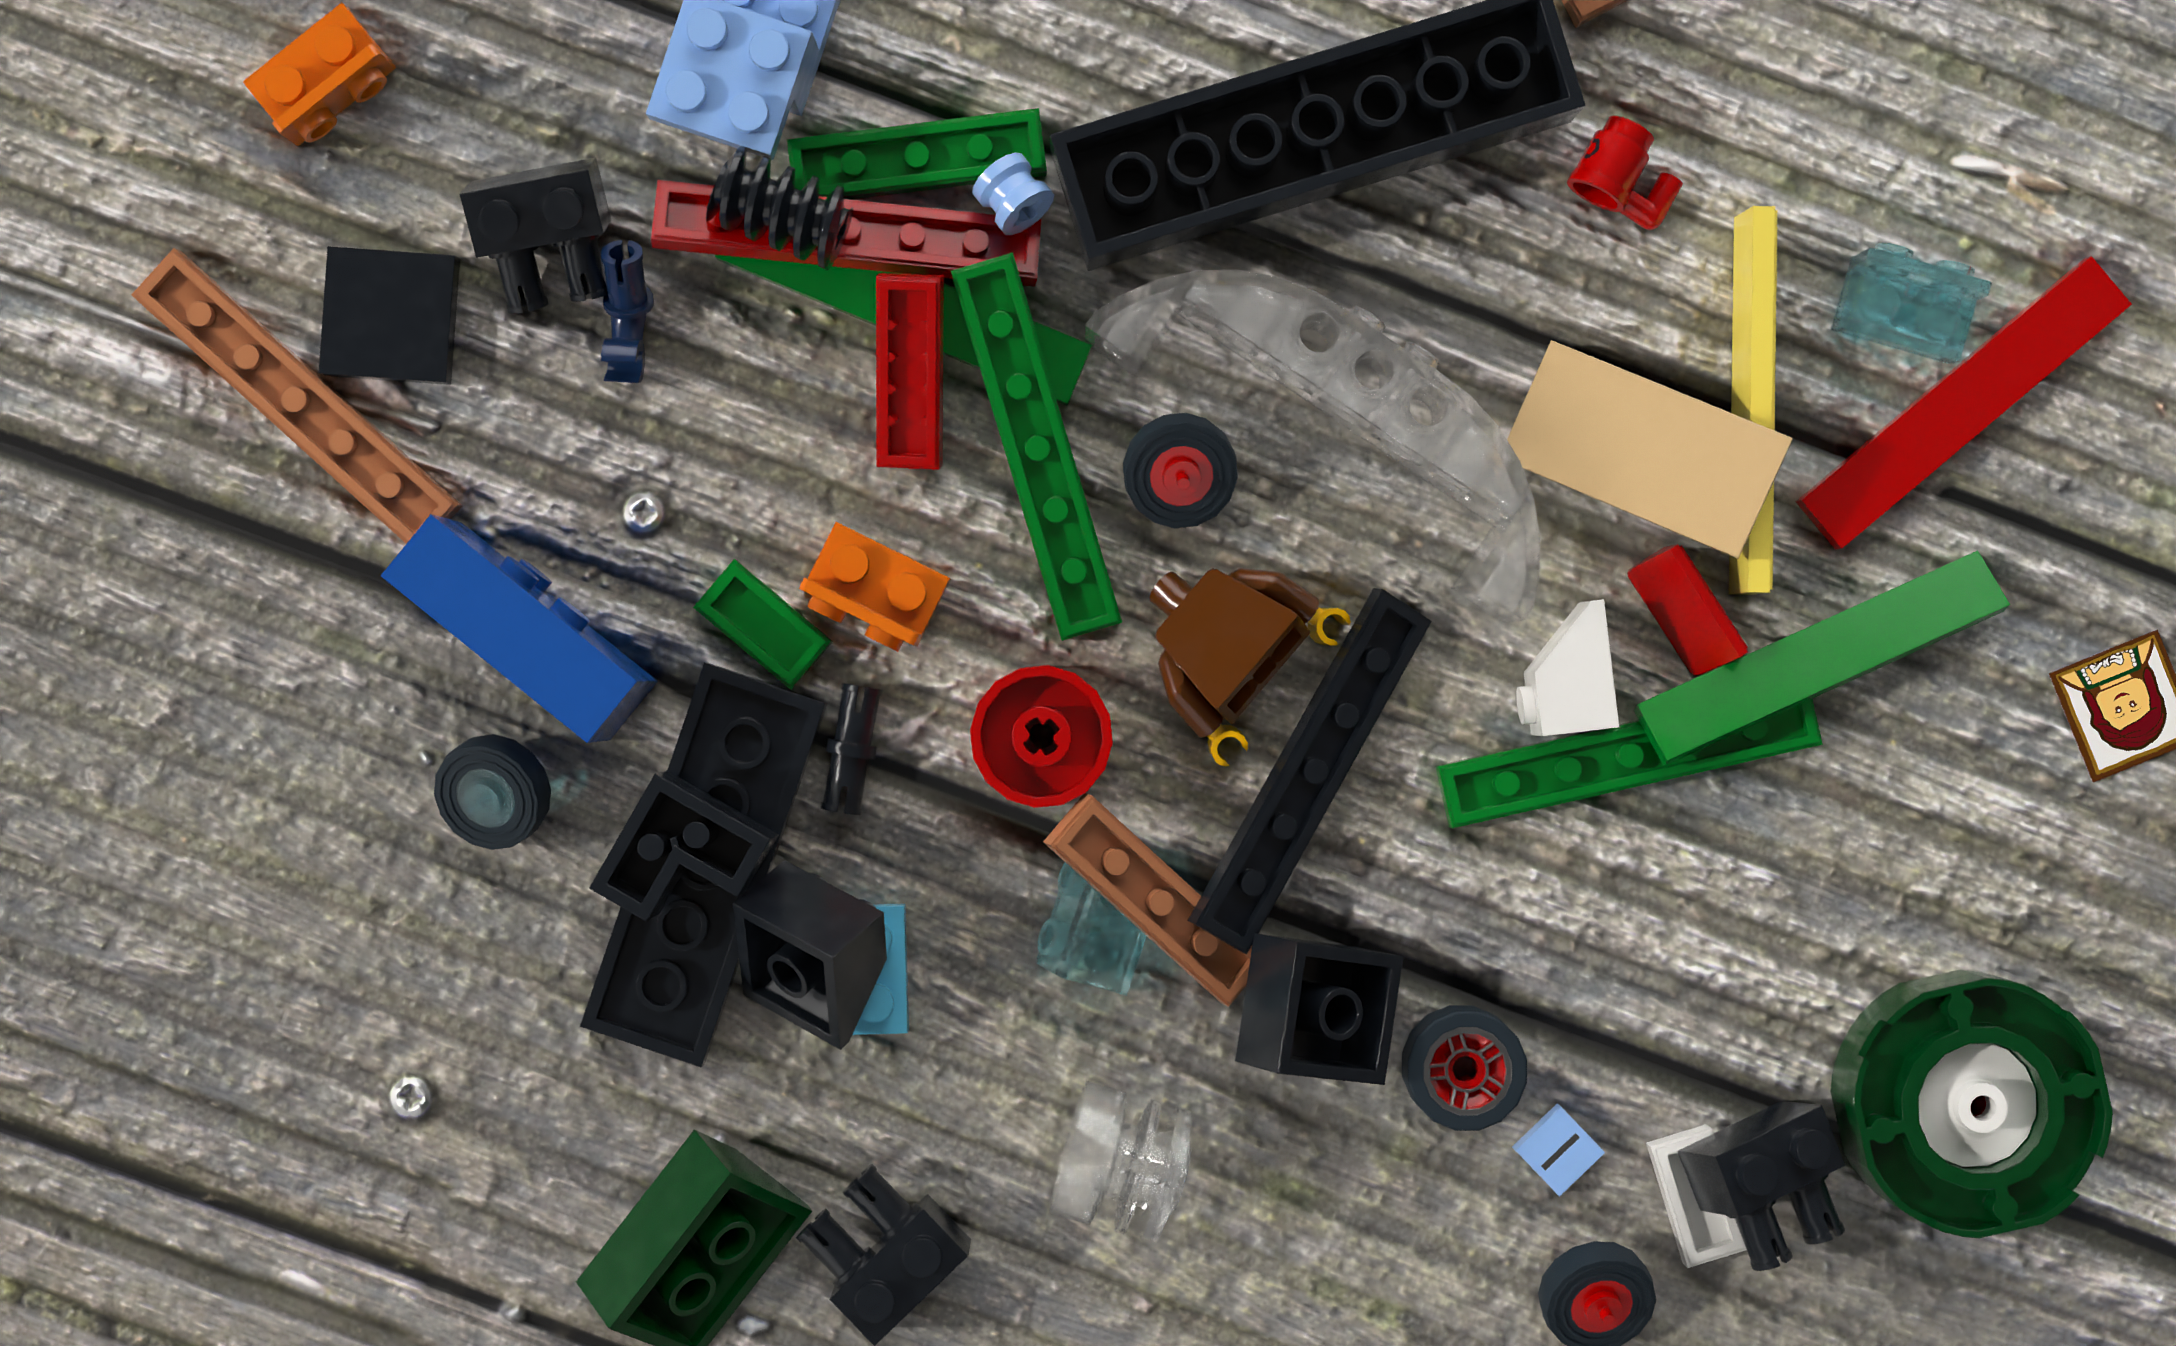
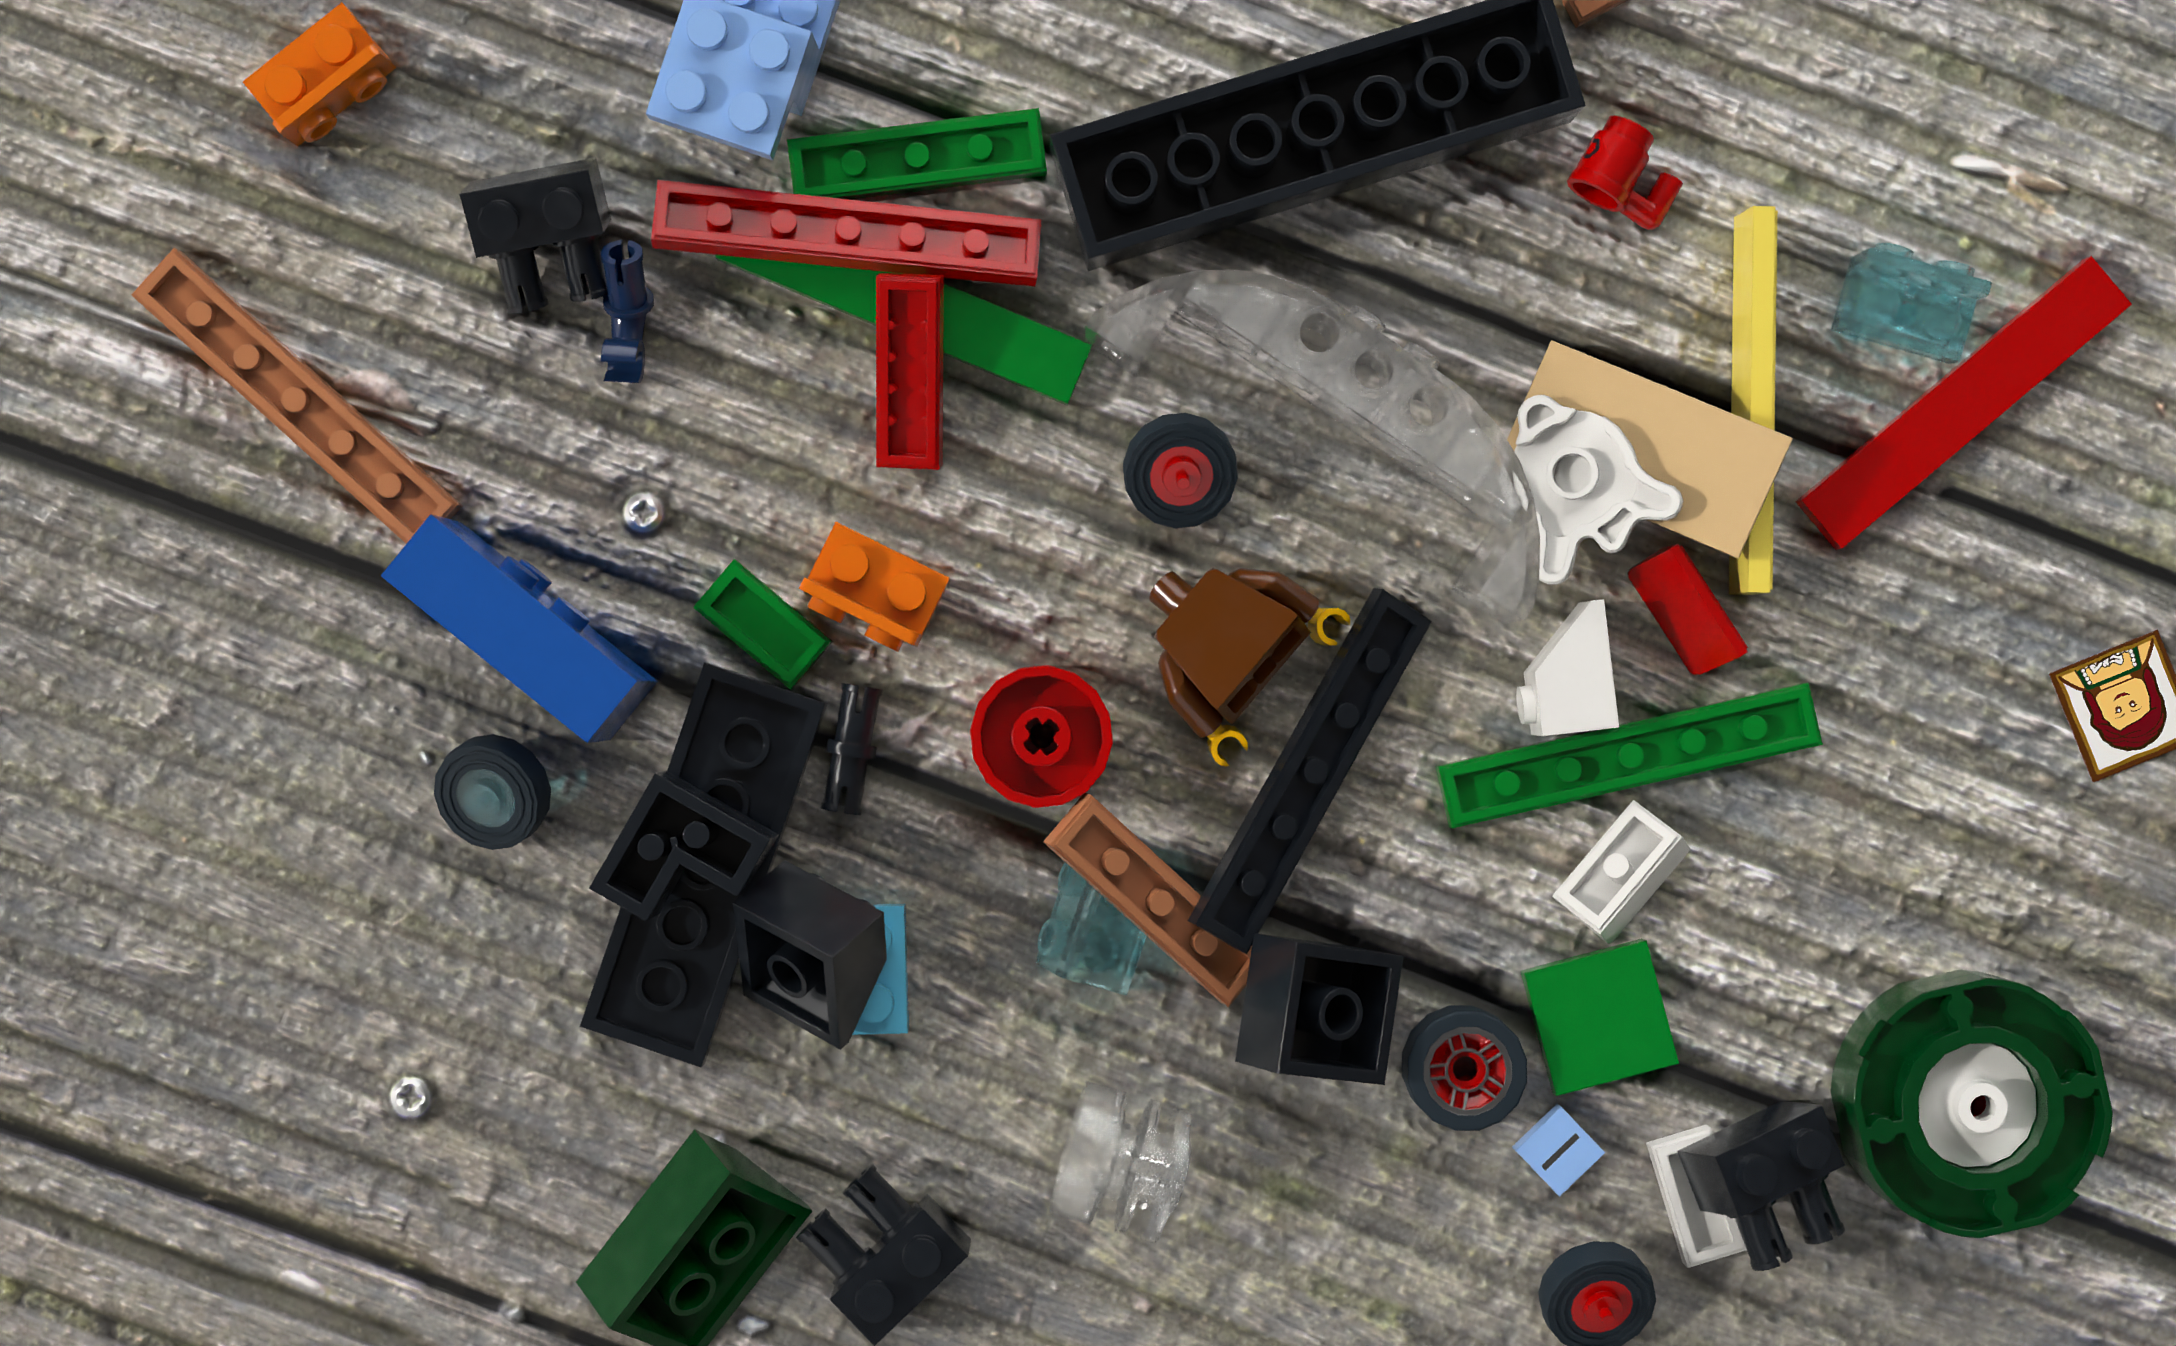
black tile [318,246,460,385] -> none
black piece [706,146,853,270] -> none
green tile [951,252,1122,641] -> none
light blue wheel [972,152,1054,235] -> none
green tile [1634,550,2010,766] -> none
none -> white tile [1508,395,1684,585]
none -> green tile [1520,938,1679,1096]
none -> white slope [1552,800,1690,944]

